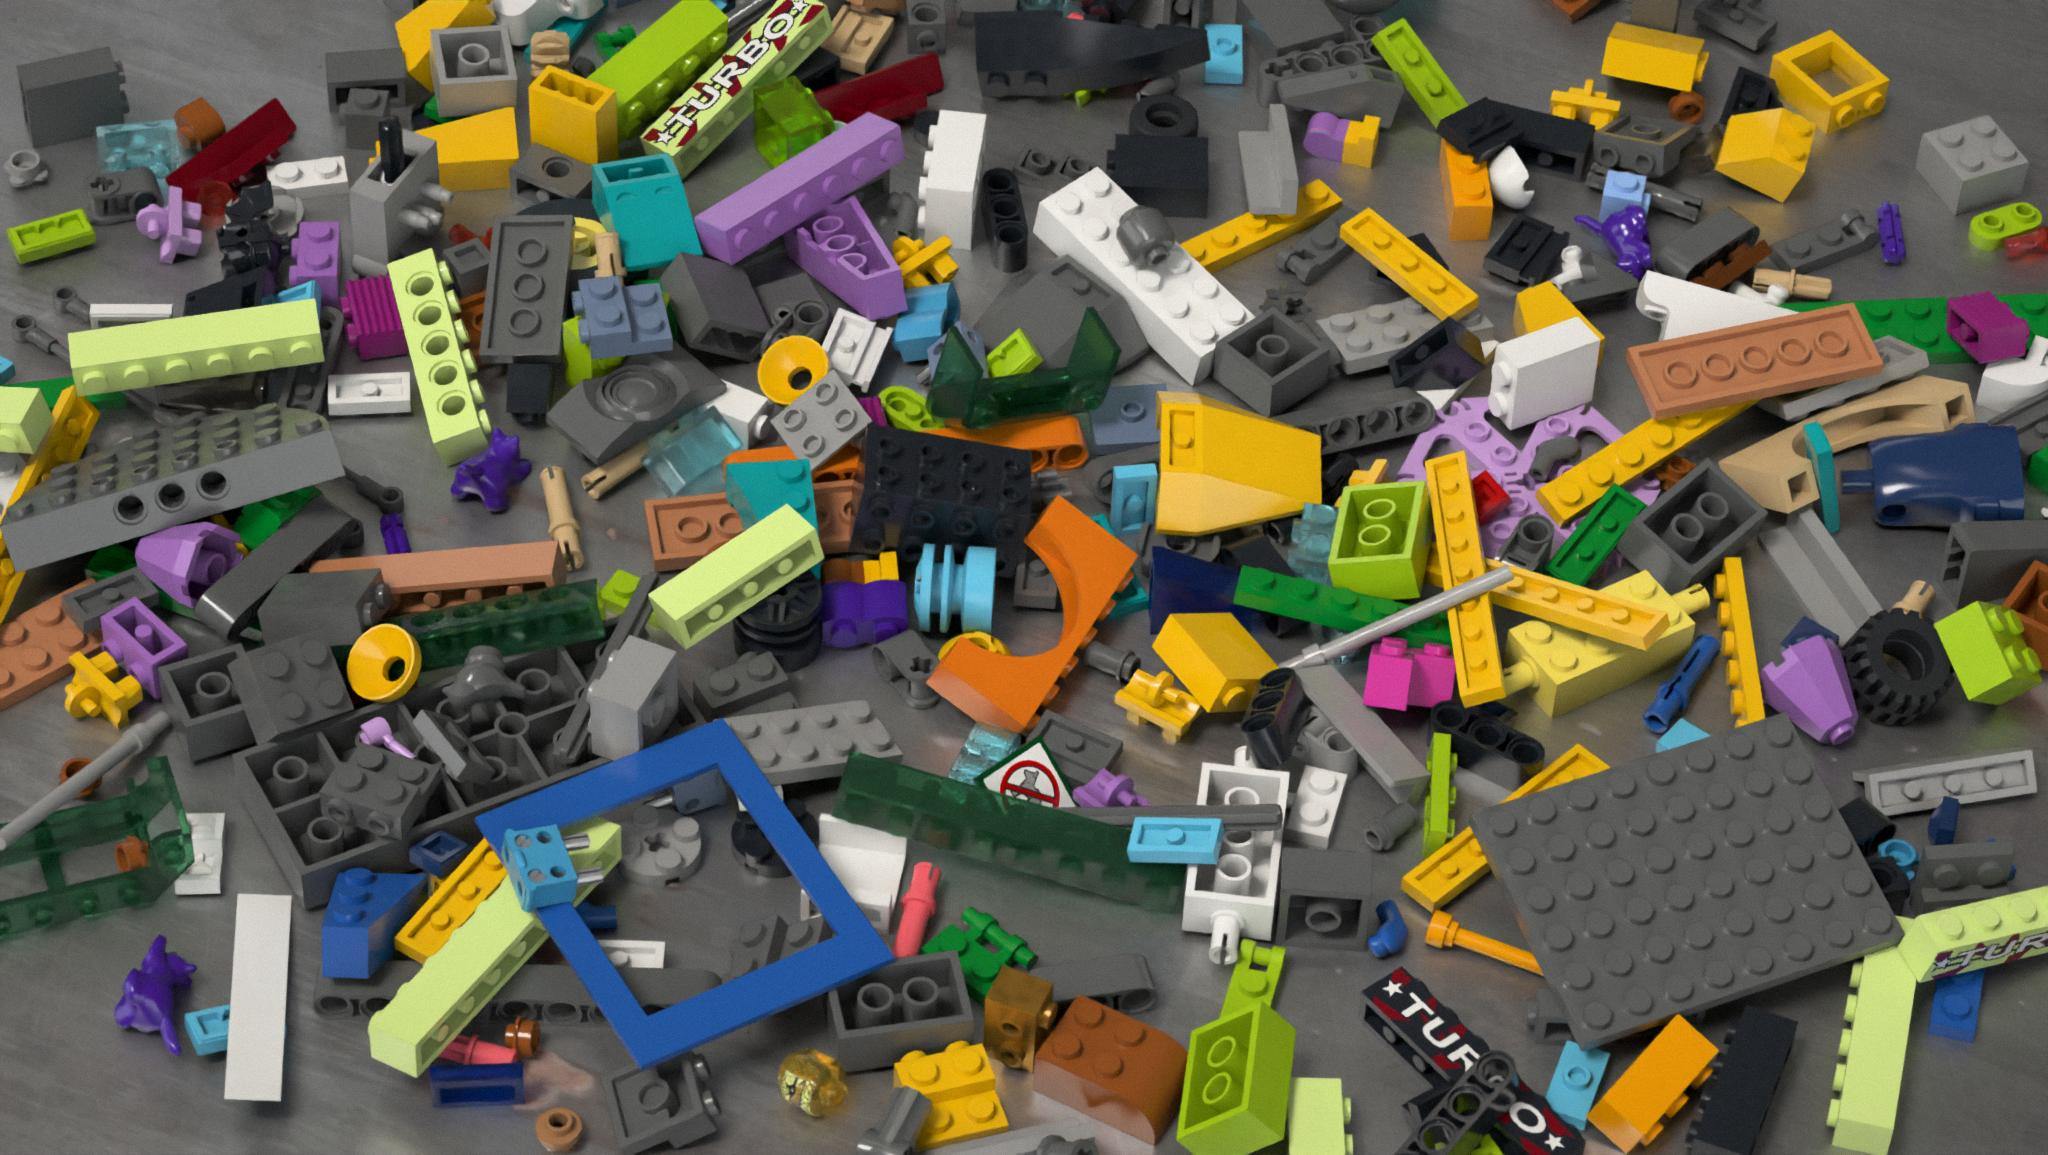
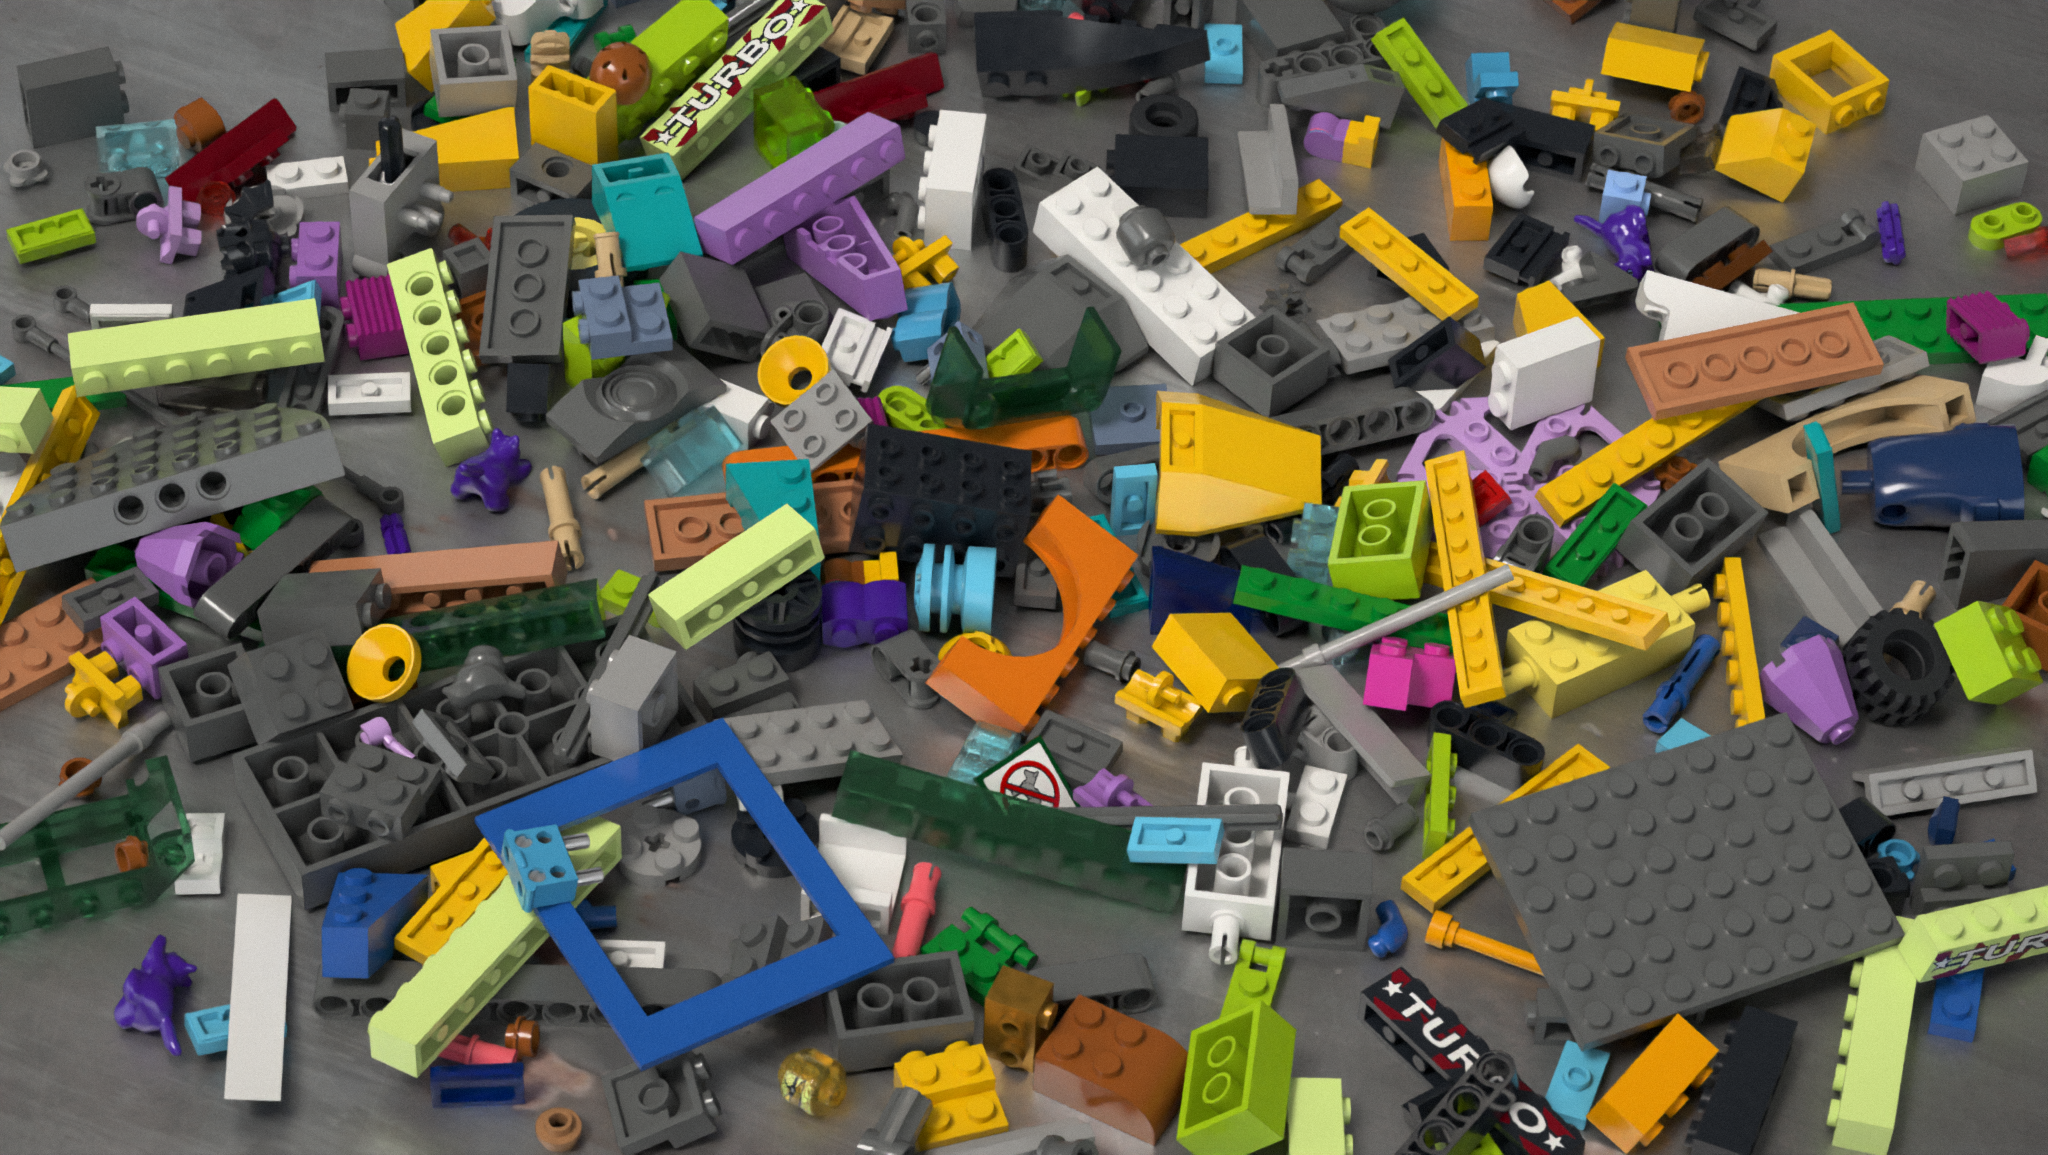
dark blue tile [409,830,473,879] -> none
none -> dark orange helmet [589,42,653,105]
none -> dark azure brick [1465,52,1519,105]

